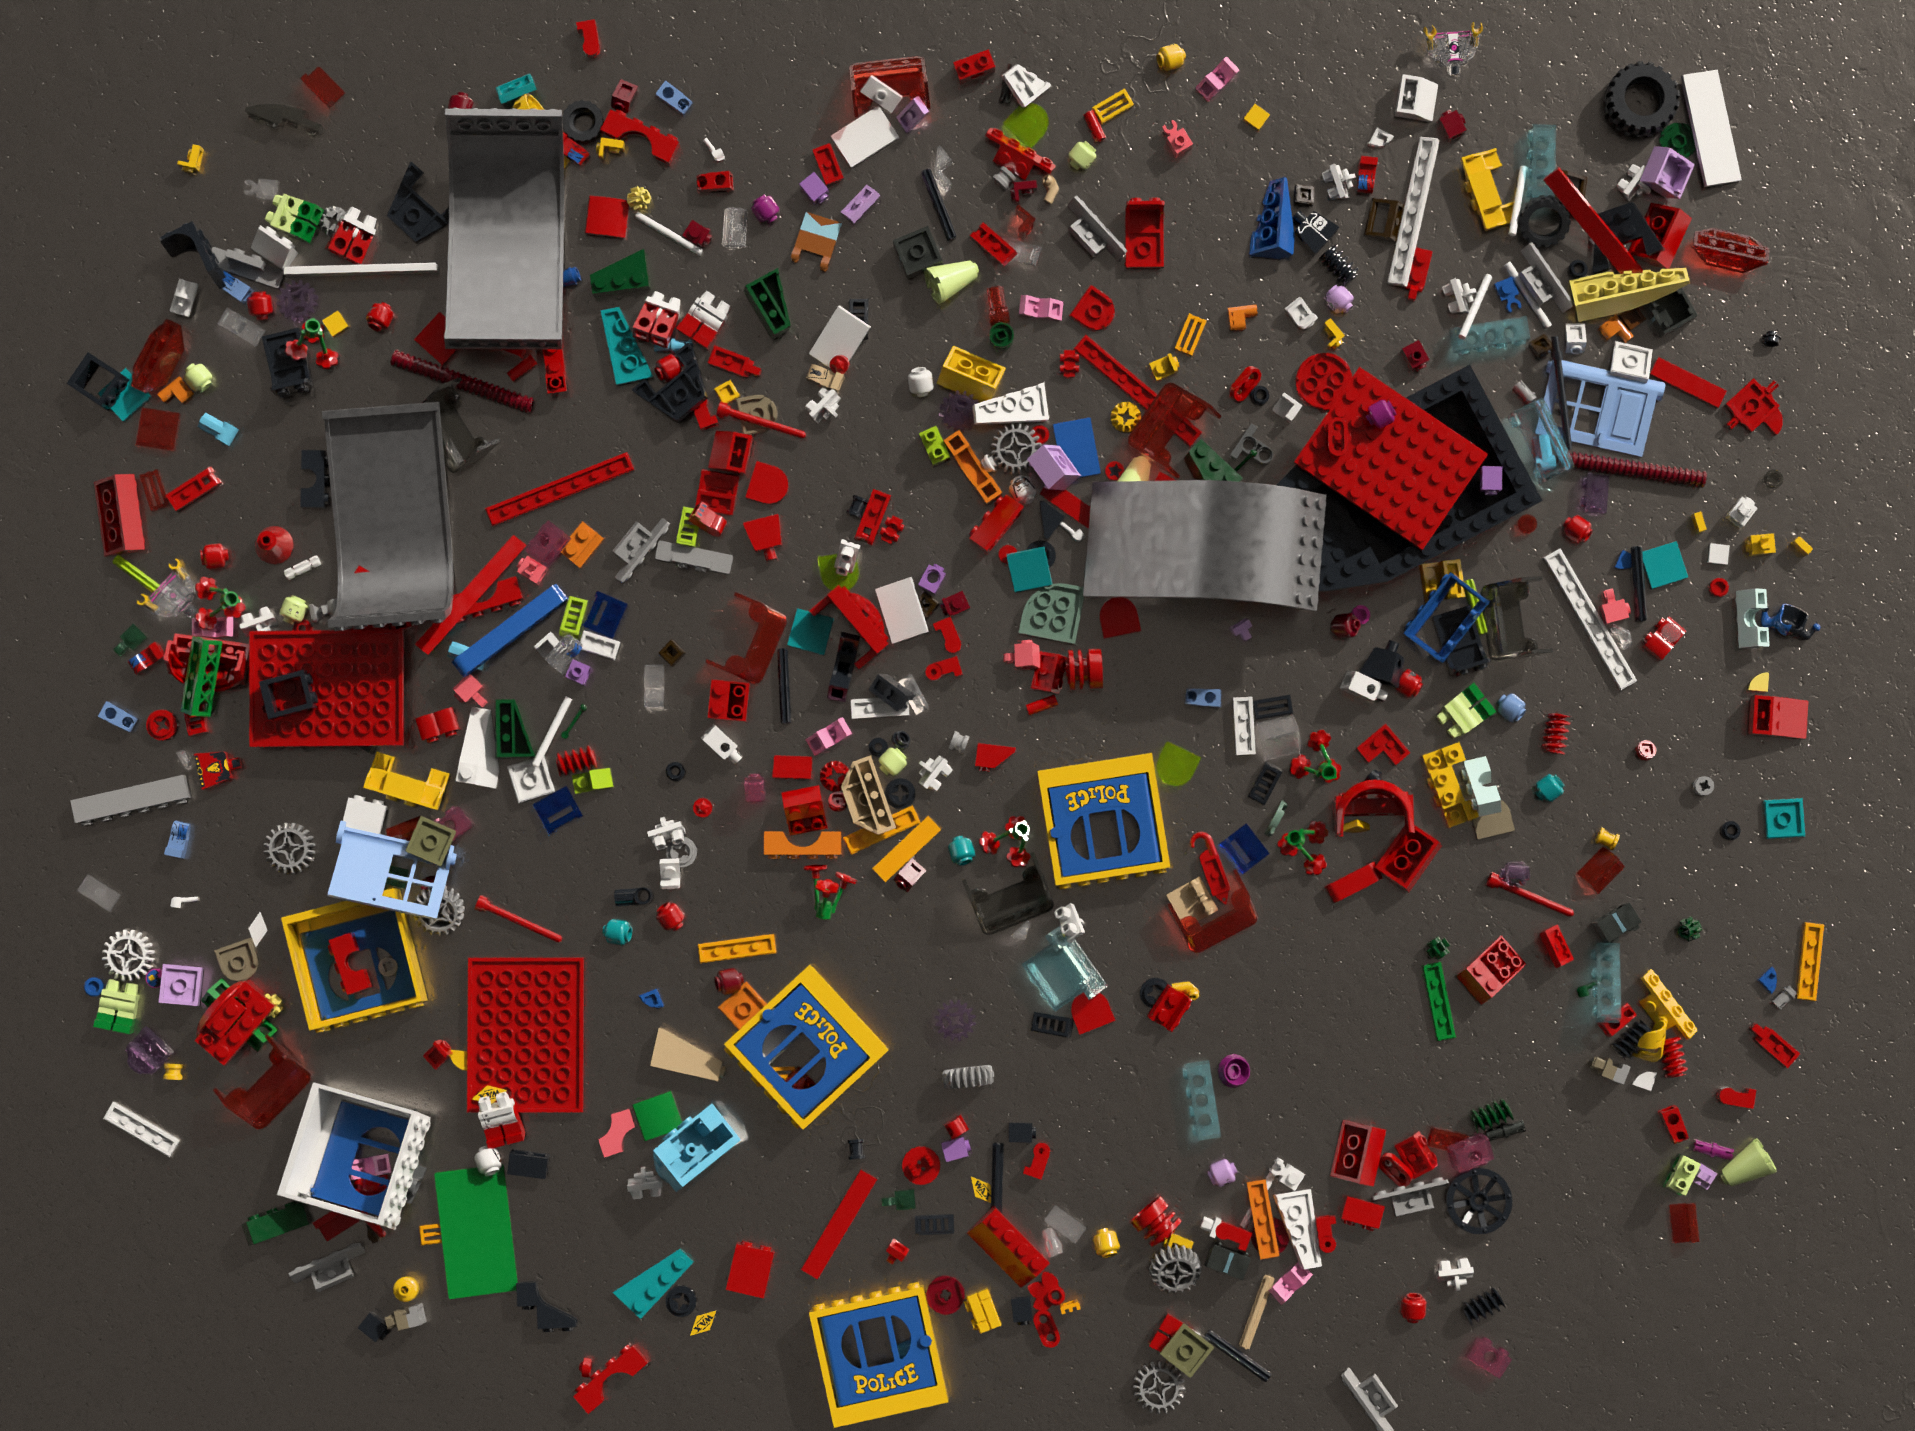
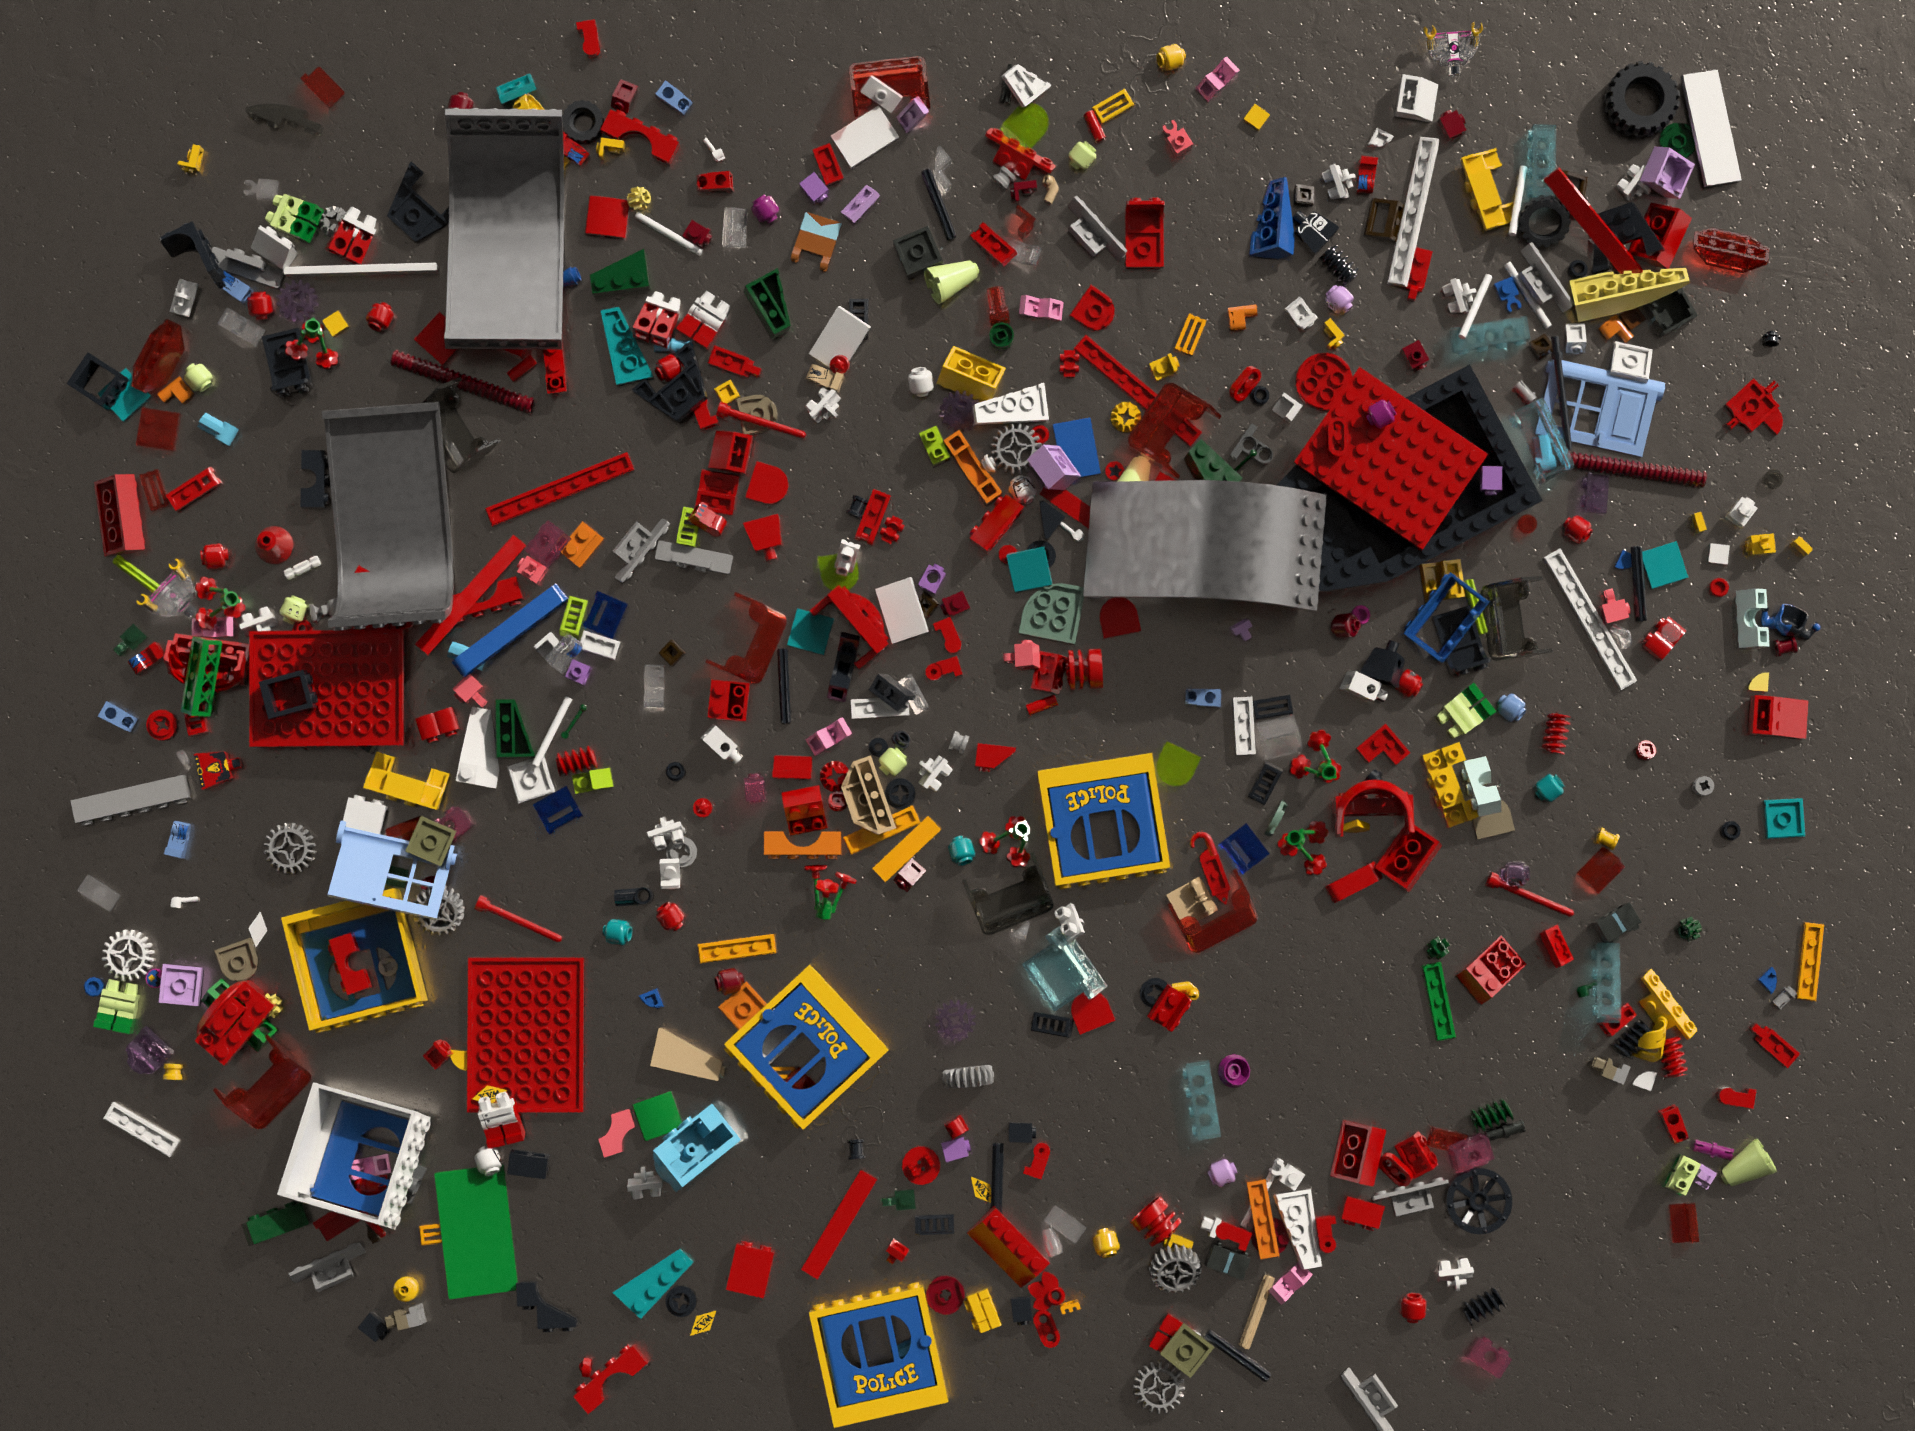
red brick [953,49,995,85] -> none
red tile [1649,357,1727,409] -> none
none -> dark red bush [1774,637,1798,657]

